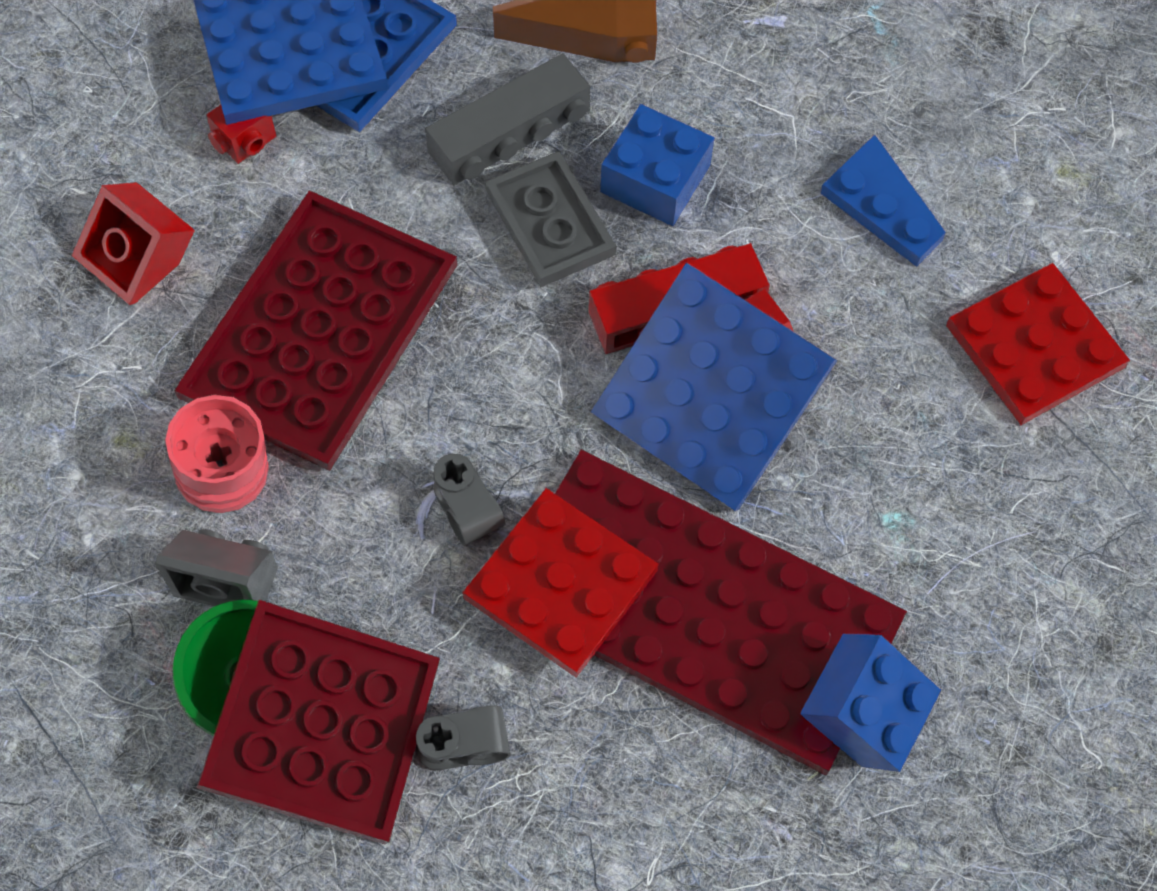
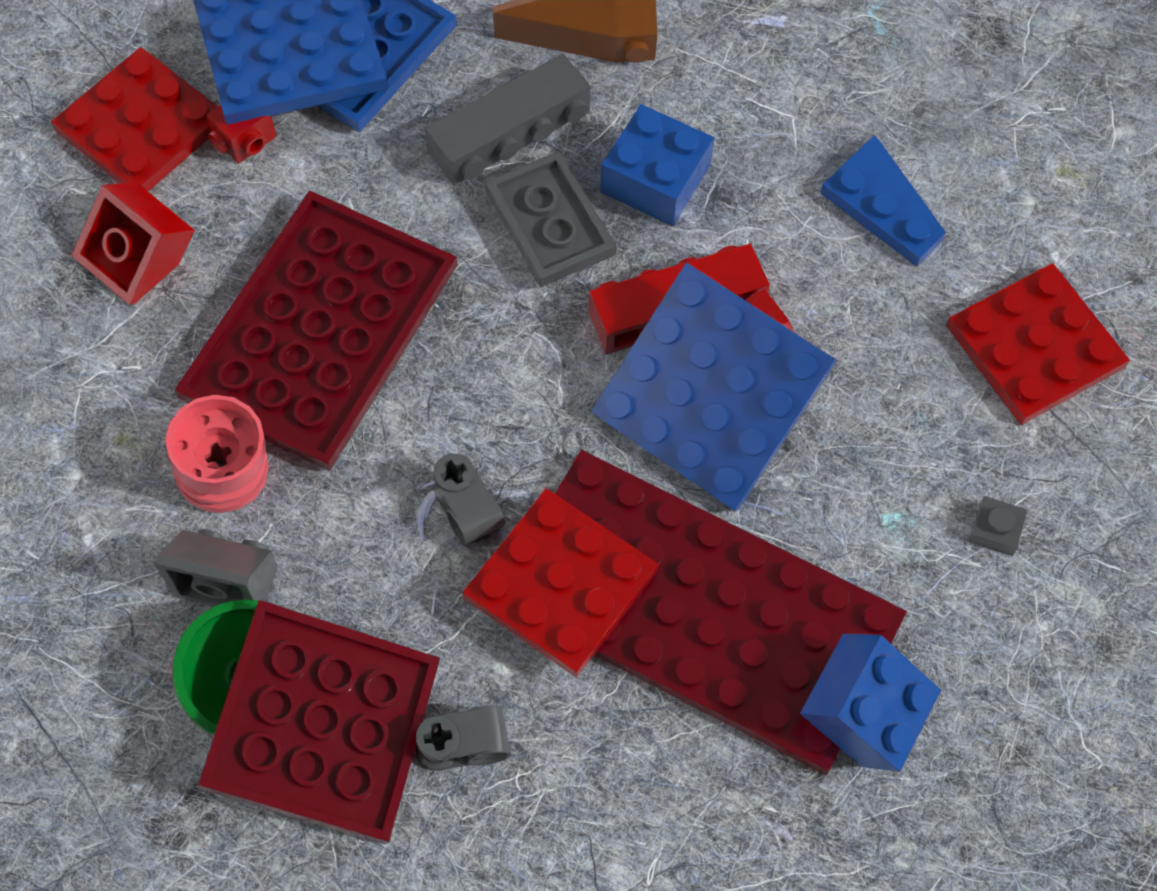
none -> red plate [51,47,218,191]
none -> dark grey plate [969,496,1028,556]

